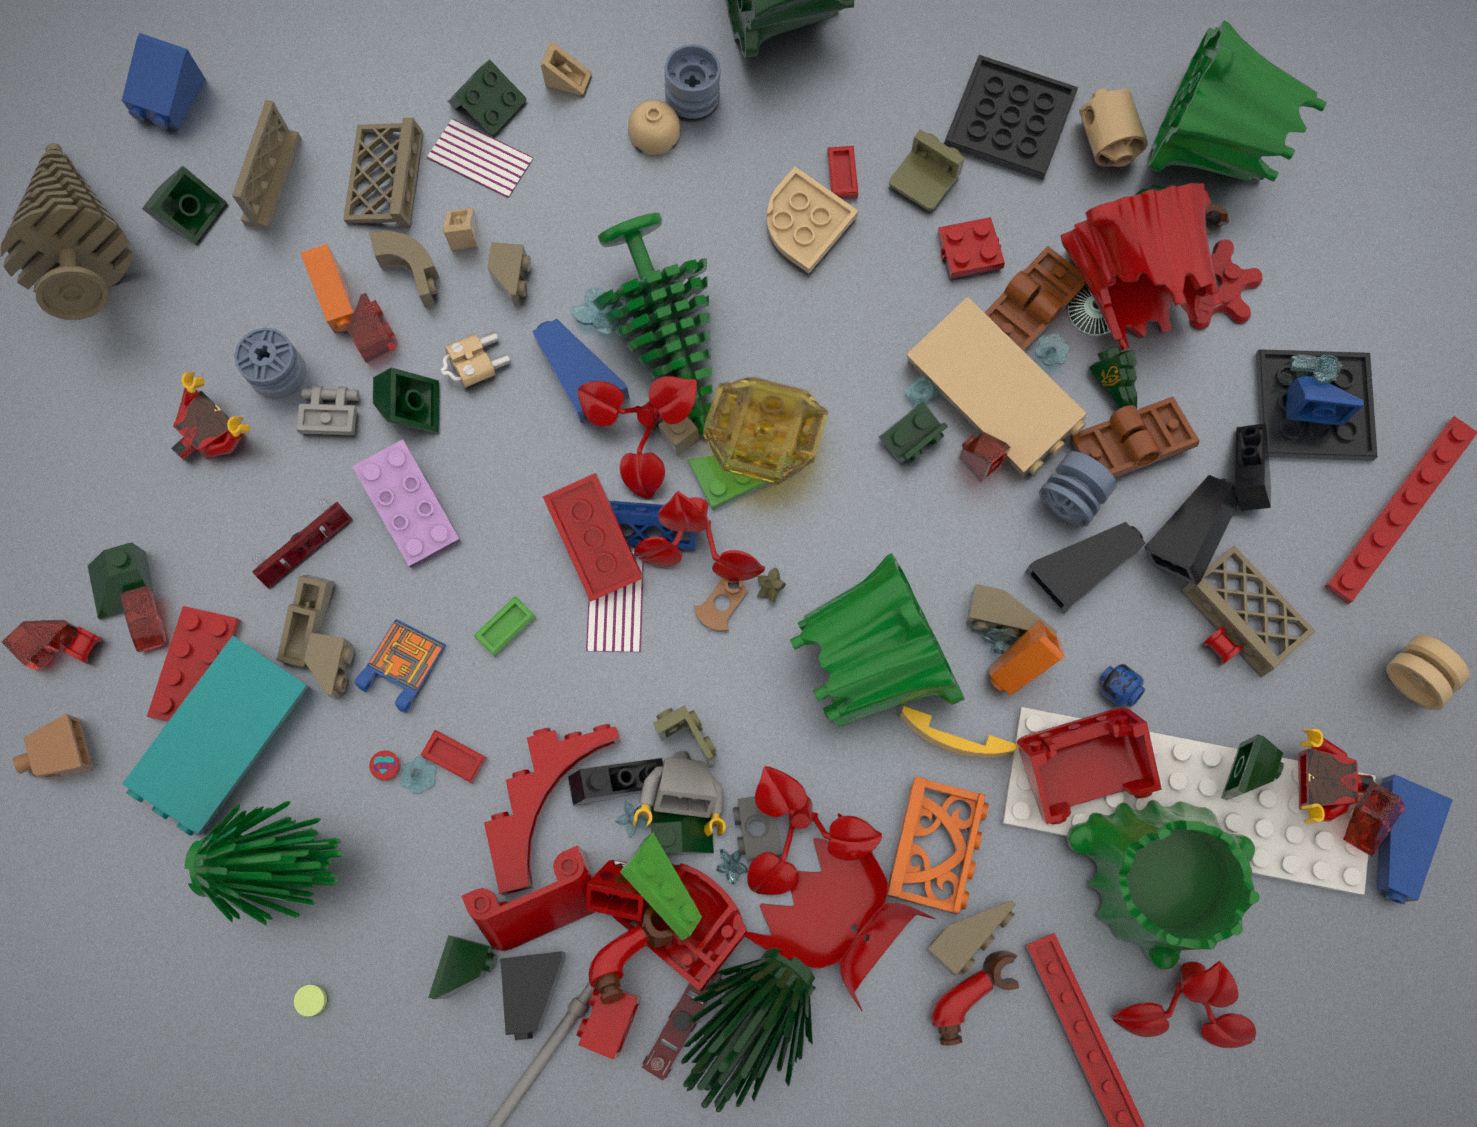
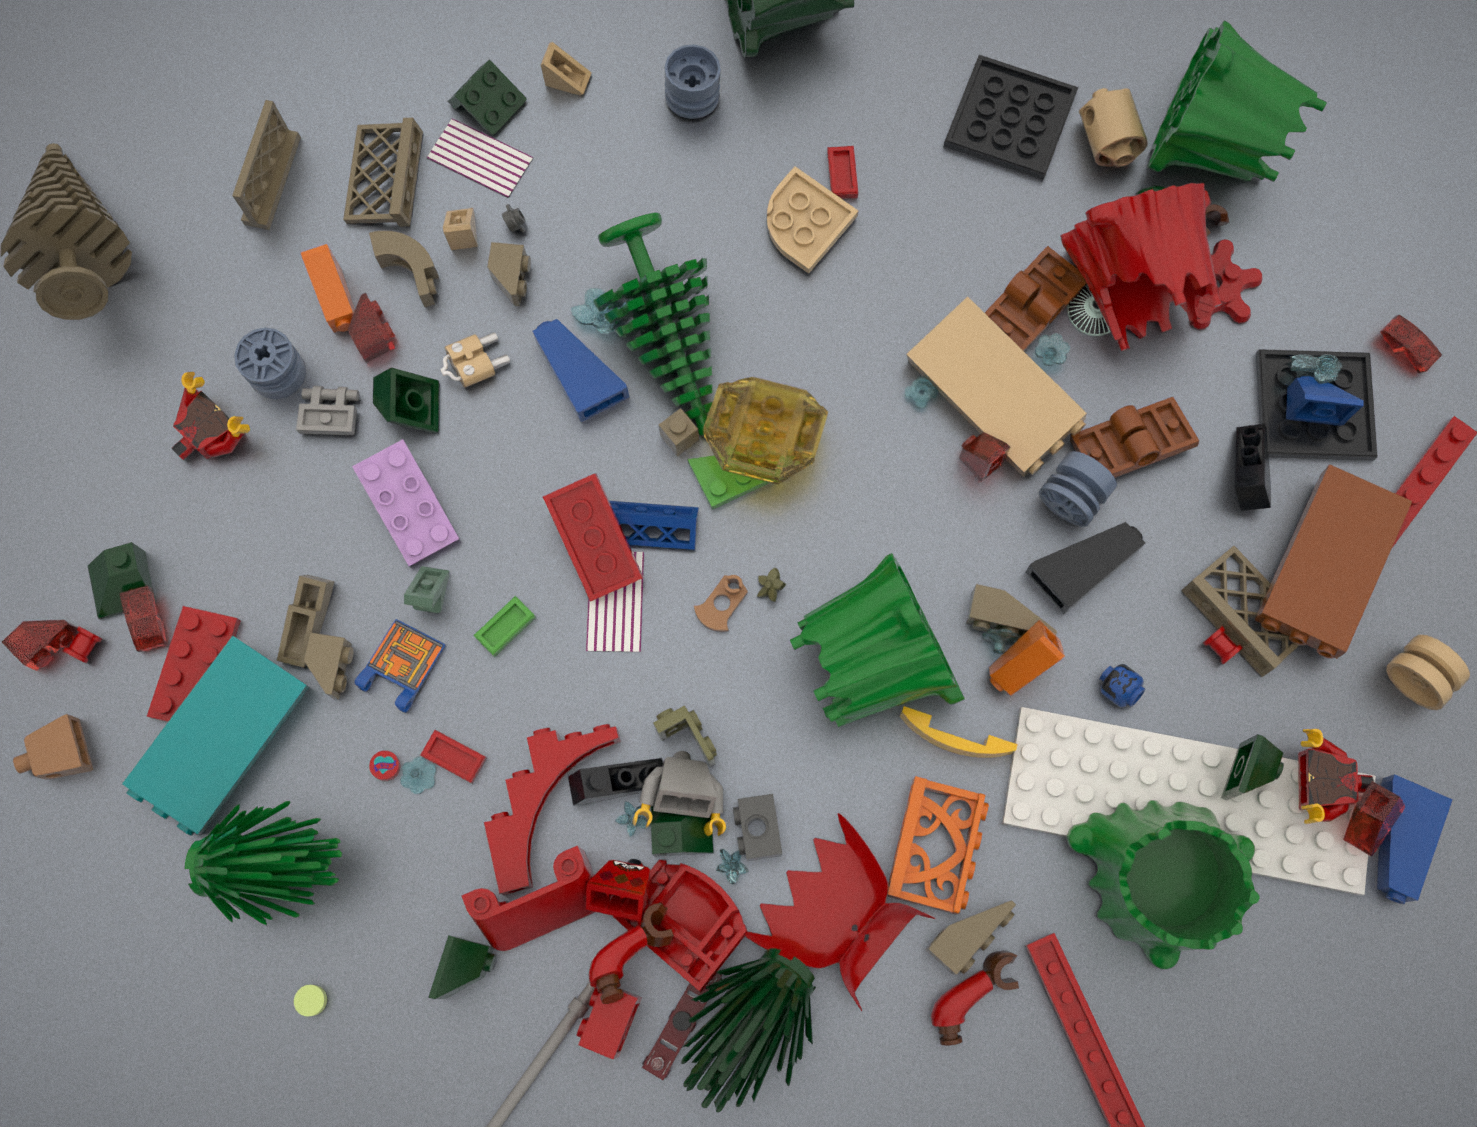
blue slope [121,33,205,131] -> none
dark green slope [142,166,227,244] -> none
dark red piece [252,498,352,588] -> none
black slope [500,951,566,1040] -> none
red plant [578,376,697,499] -> none
bright green wing [621,832,702,941] -> none
tan cylinder [628,100,680,155] -> none
red plant [634,491,766,581] -> none
red plant [747,766,882,895] -> none
dark green bracket [879,402,948,463] -> none
olive bracket [889,129,965,211] -> none
red plate [938,217,1005,279] -> none
red windscreen [1017,708,1162,824] -> none
dark green rock [1089,345,1137,409] -> none
red plant [1112,961,1256,1048] -> none
black slope [1144,475,1239,585] -> none
none -> sand green slope [404,566,449,613]
none -> dark grey plate [502,204,526,233]
none -> dark orange brick [1254,464,1412,659]
none -> clear red slope [1380,315,1442,373]

